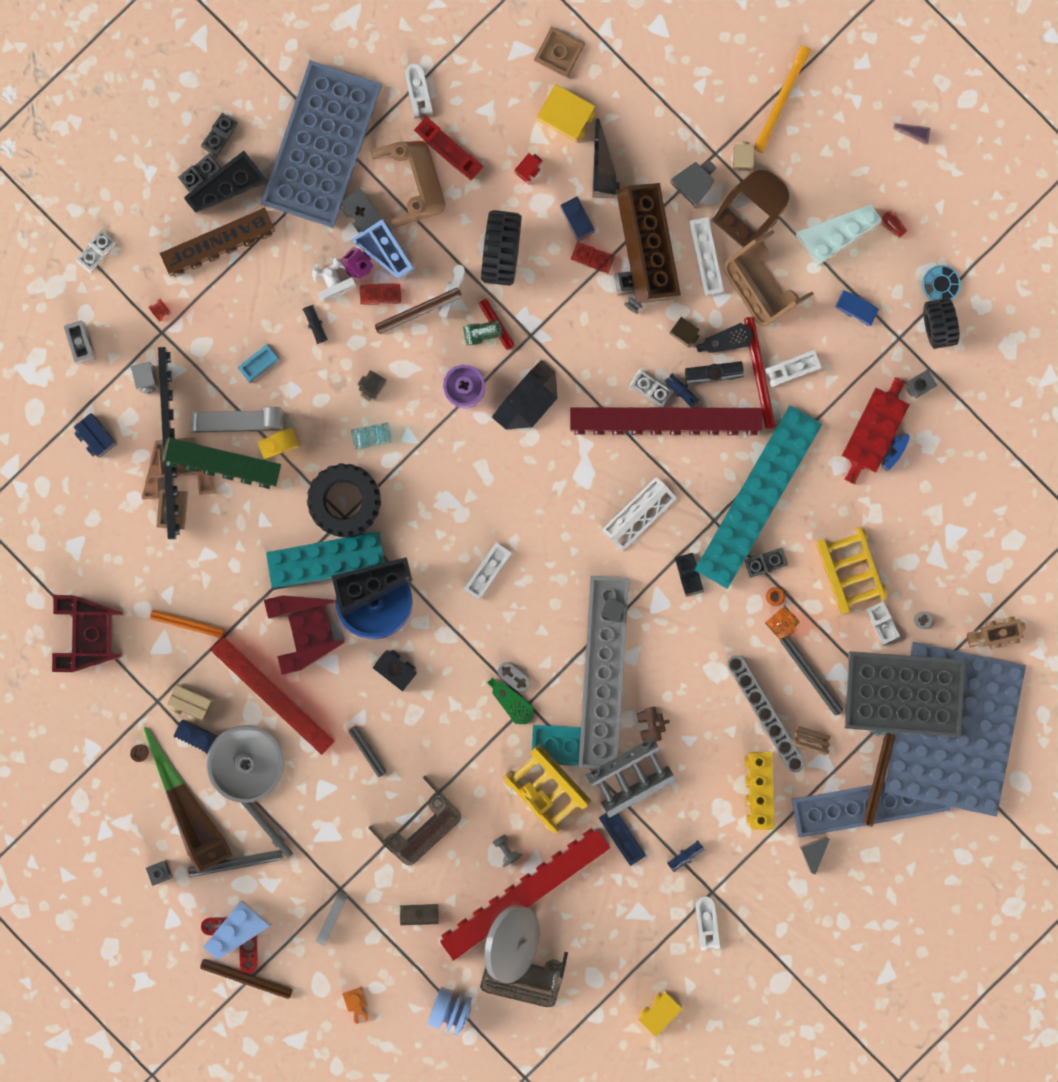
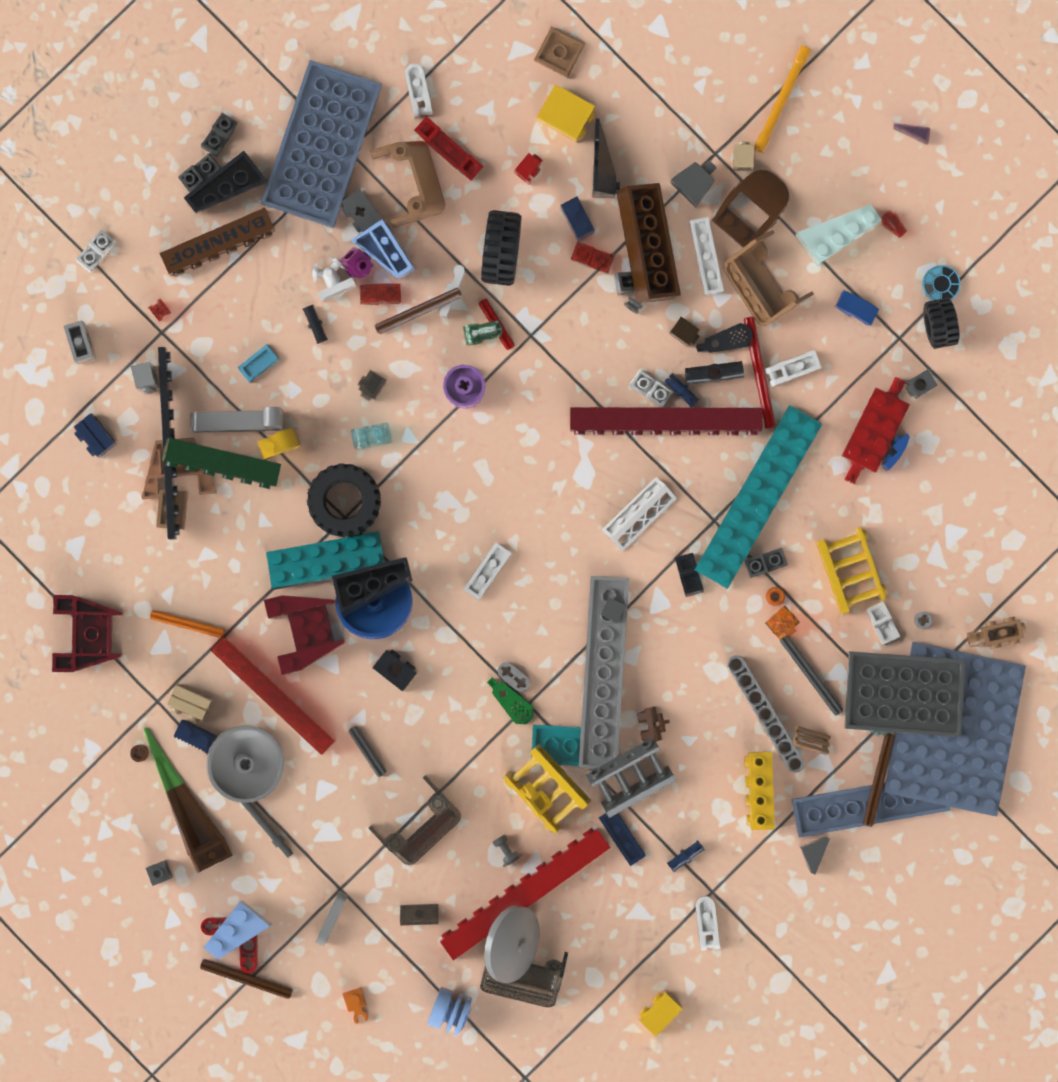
dark grey axle [188,850,283,877] -> none
black wedge [491,360,558,430] -> none

